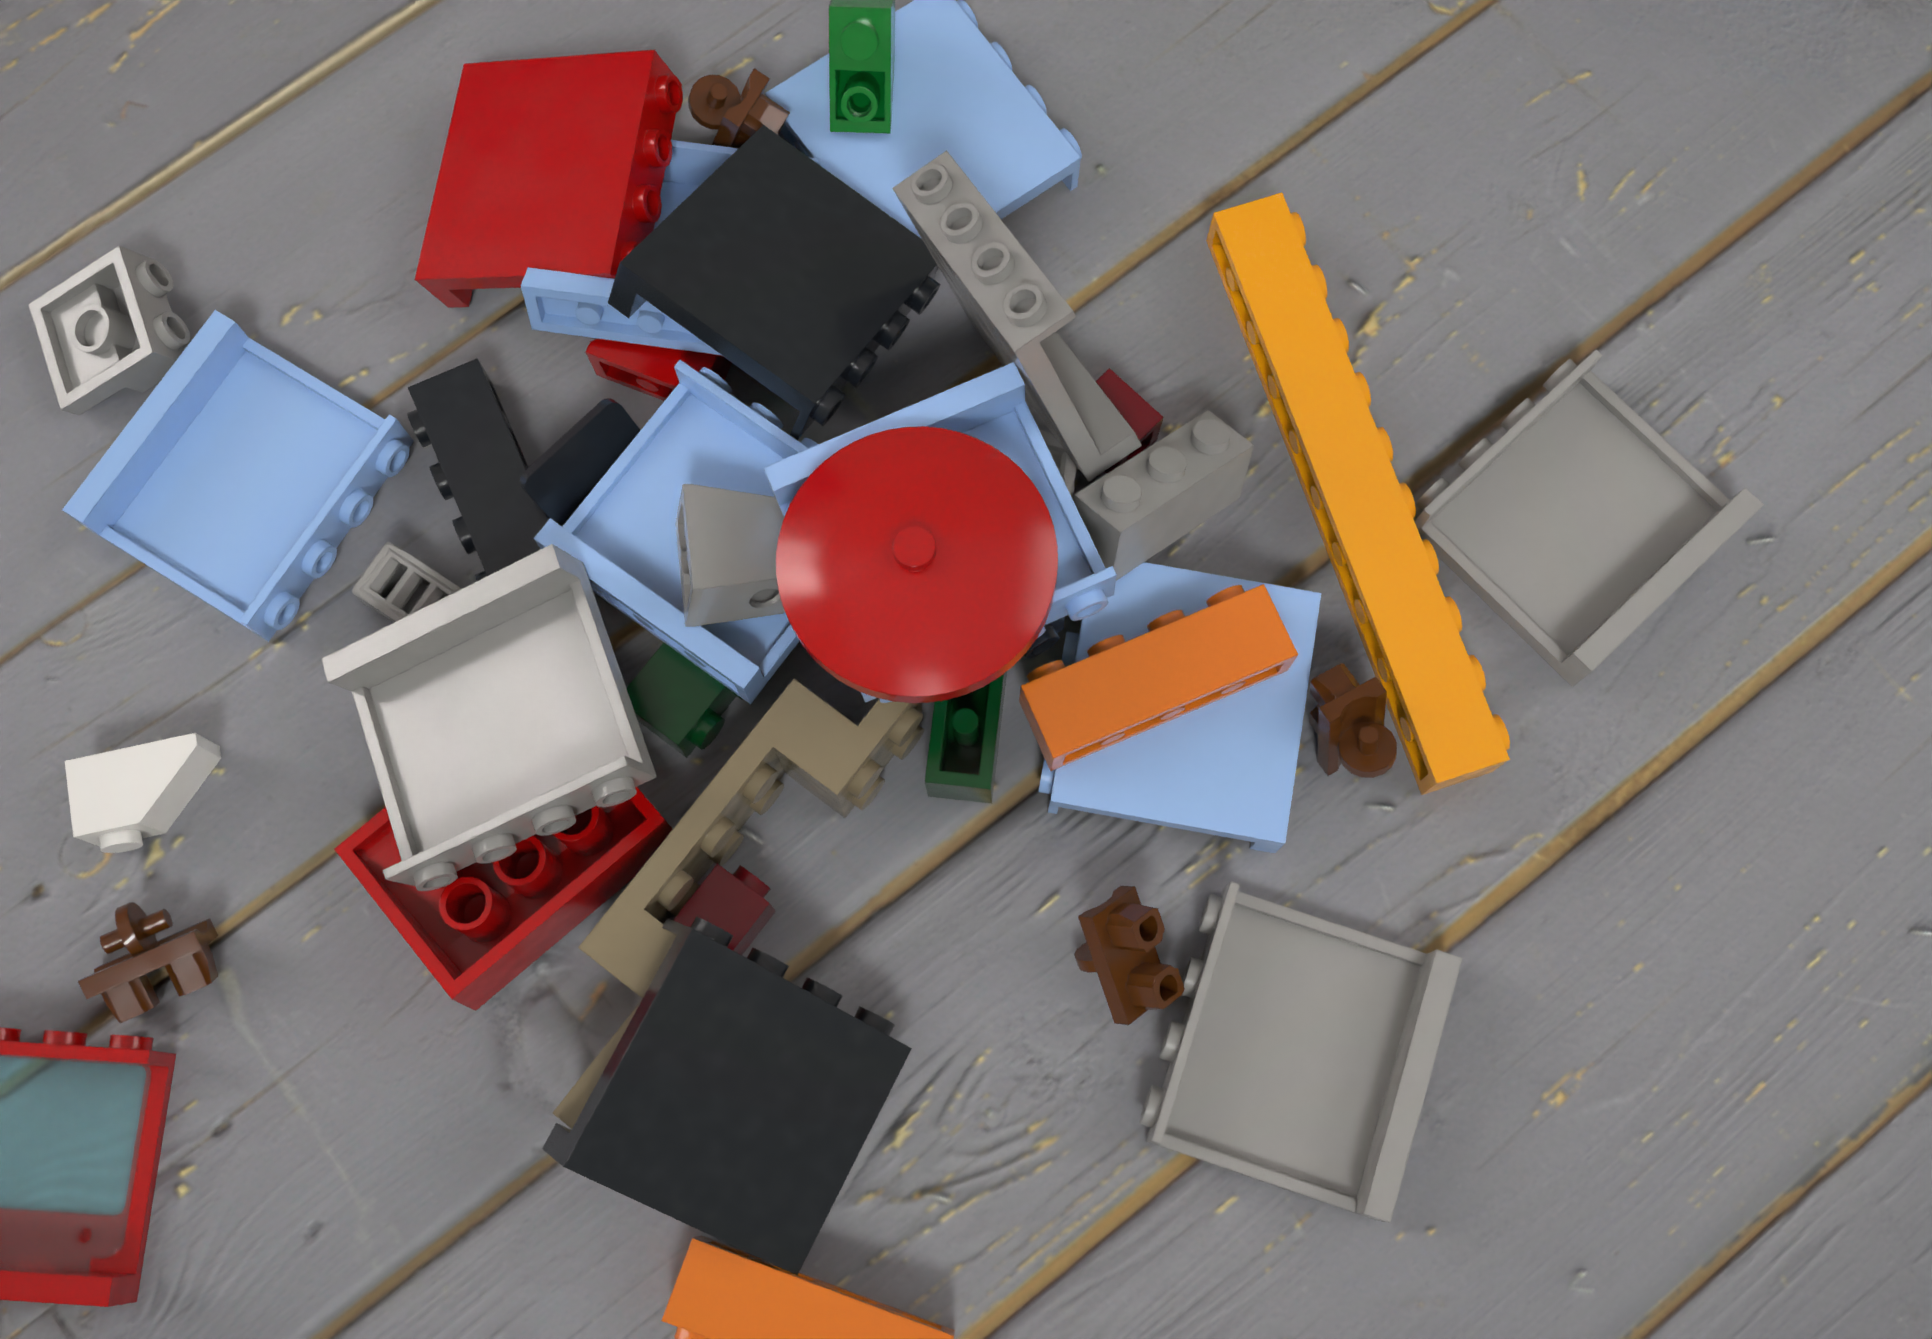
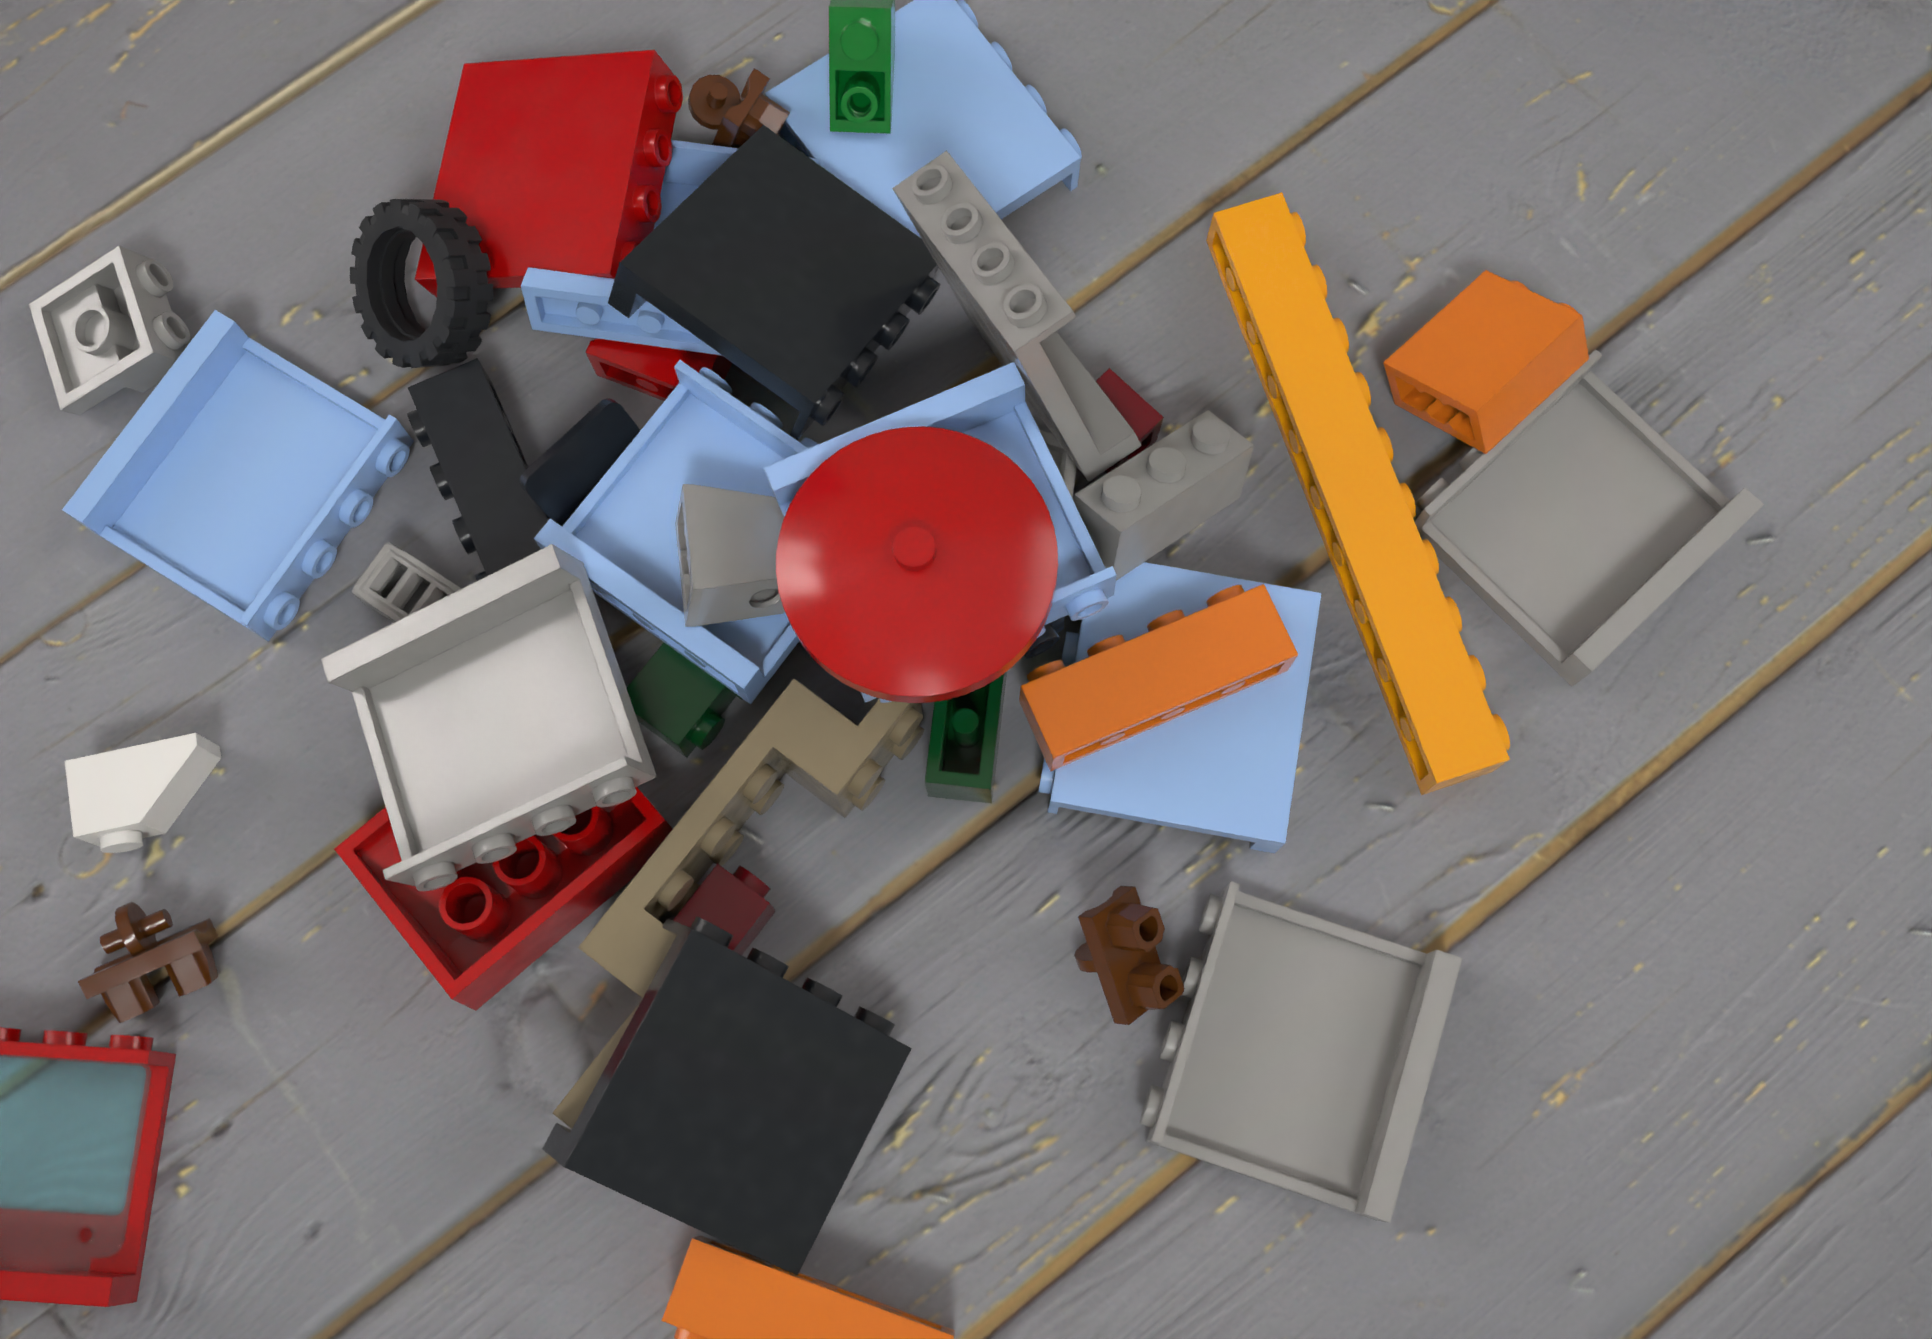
reddish brown hips [1309,663,1397,778] -> none
none -> black tyre [350,199,493,368]
none -> orange brick [1383,270,1589,454]

